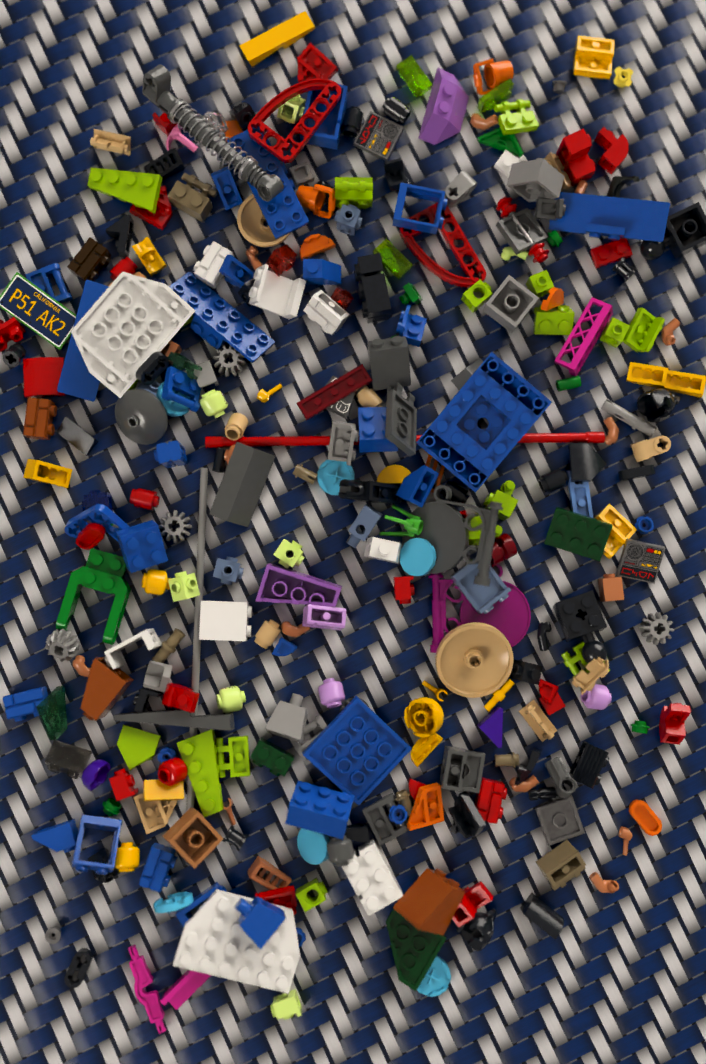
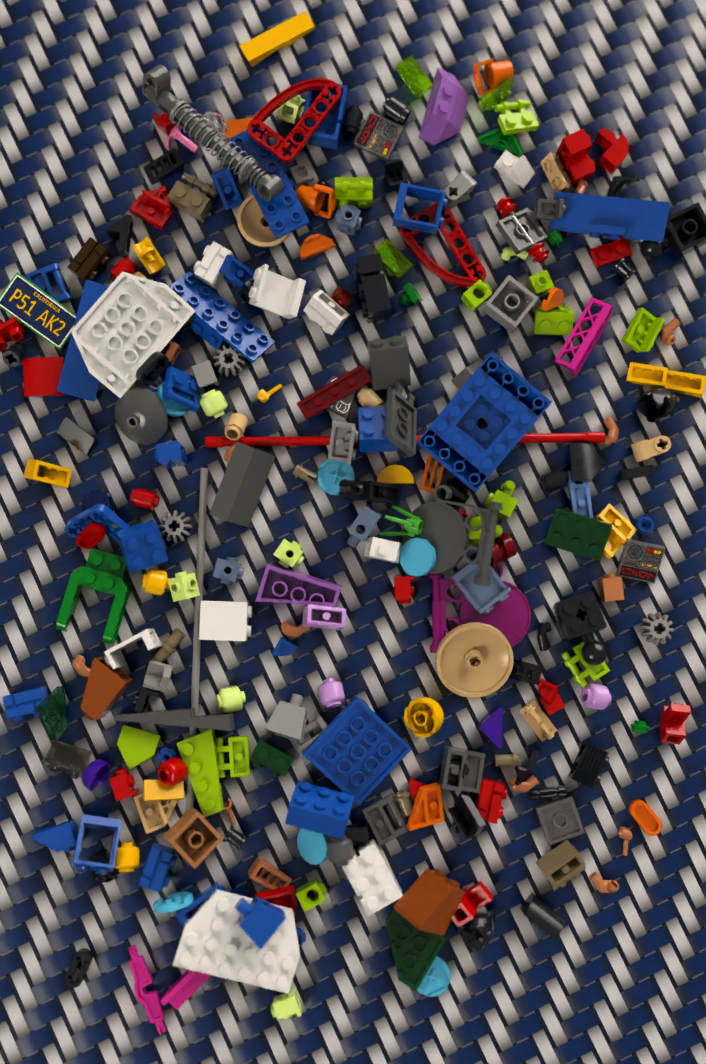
dark orange brick [23,397,57,440] -> none
light grey gear [45,628,80,662] -> none
flat silver piece [45,927,61,944] -> none
lime wing [87,168,163,214] -> none
tan hinge [90,129,131,156] -> none
green plate [102,798,121,816] -> none
red brick [162,683,200,713] -> none
clear green plate [168,352,202,380] -> none
black piece [212,448,226,473] -> none
black bracket [229,101,255,131] -> none
nougat arm [246,246,262,270] -> none
tan brick [254,619,281,649] -> none
clear red brick [266,245,297,276] -> none
red slope [297,42,338,82] -> none
blue slope [303,259,341,285] -> none
blue plate [389,805,408,825] -> none
blue bracket [396,305,427,347] -> none
blue slope [396,465,439,508] -> none
yellow tile [410,733,443,767] -> none
yellow hand [422,680,448,701] -> none
nougat arm [470,113,498,131] -> none
yellow bar [483,678,515,712] -> none
light grey brick [507,158,564,202] -> none
dark grey piece [545,757,576,799] -> none
flat silver piece [552,80,567,94] -> none
green piece [556,375,581,392] -> none
tan hinge [572,657,609,695] -> none
yellow slope [573,36,614,79] -> none
lime brick [599,317,630,348] -> none
light grey pin [601,398,657,438] -> none
light yellow plate [613,67,633,87] -> none

